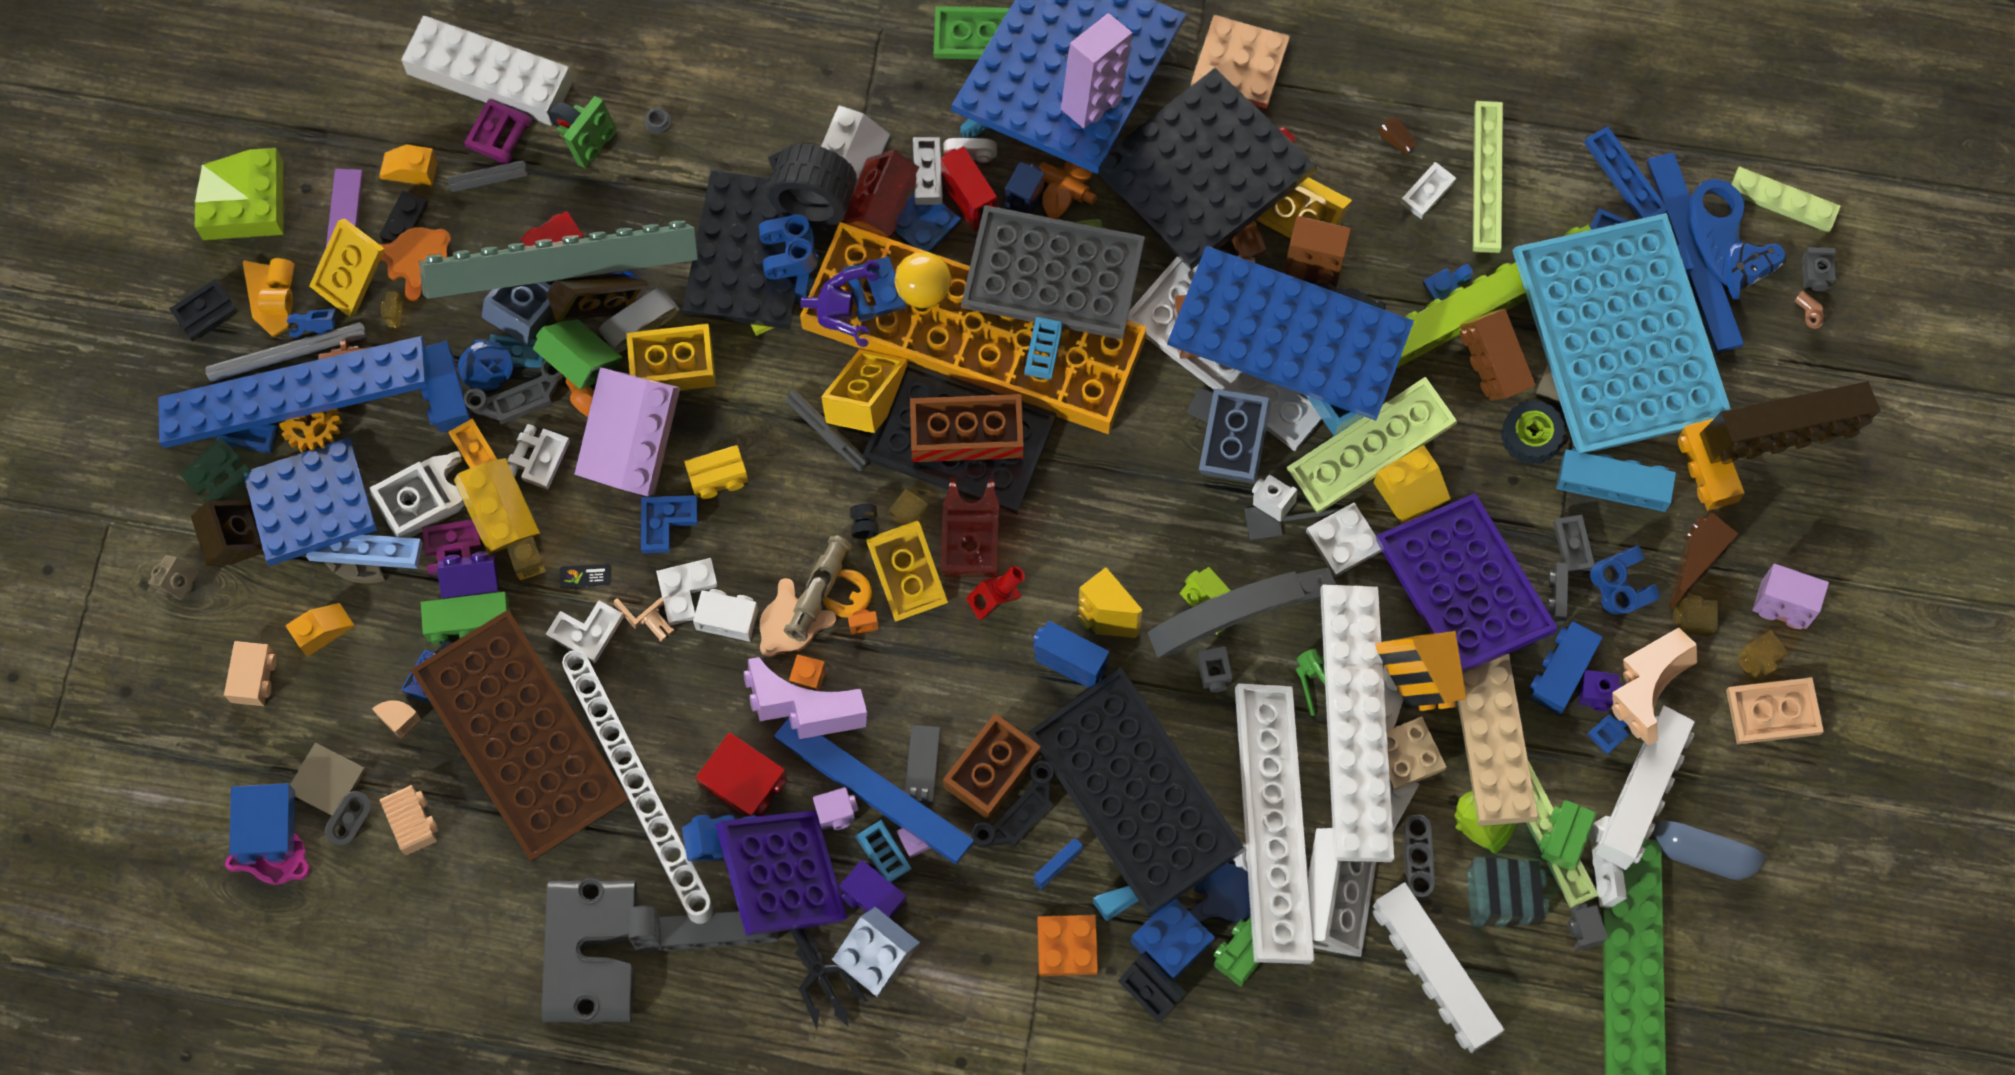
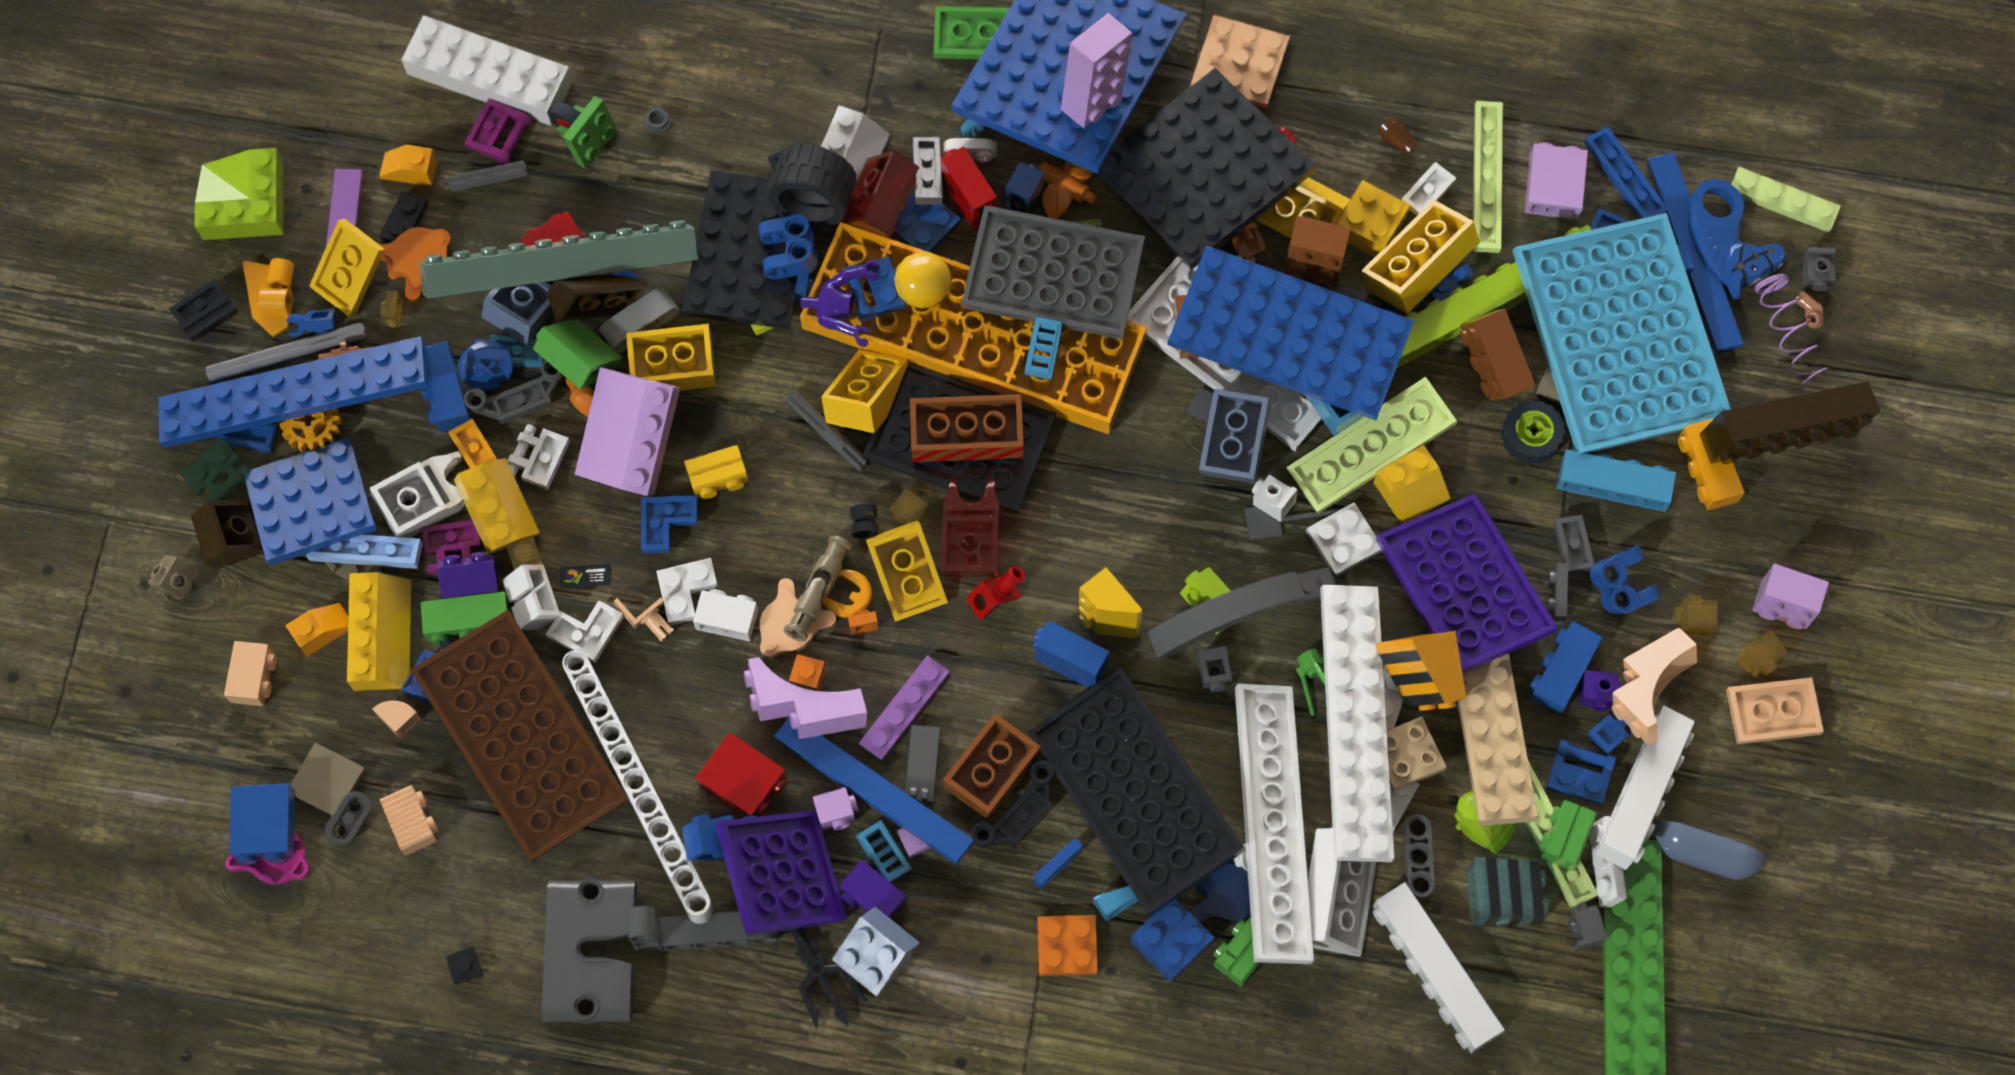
black plate [1118,951,1186,1023] -> none
reddish brown slope [1669,512,1738,609] -> none
none -> yellow slope [347,572,412,691]
none -> black plate [446,946,483,985]
none -> white piece [502,565,560,630]
none -> medium lavender plate [859,655,950,762]
none -> yellow brick [1336,180,1410,257]
none -> yellow brick [1361,200,1480,314]
none -> lavender brick [1524,143,1588,220]
none -> blue plate [1546,739,1616,806]
none -> lavender piece [1755,274,1828,395]

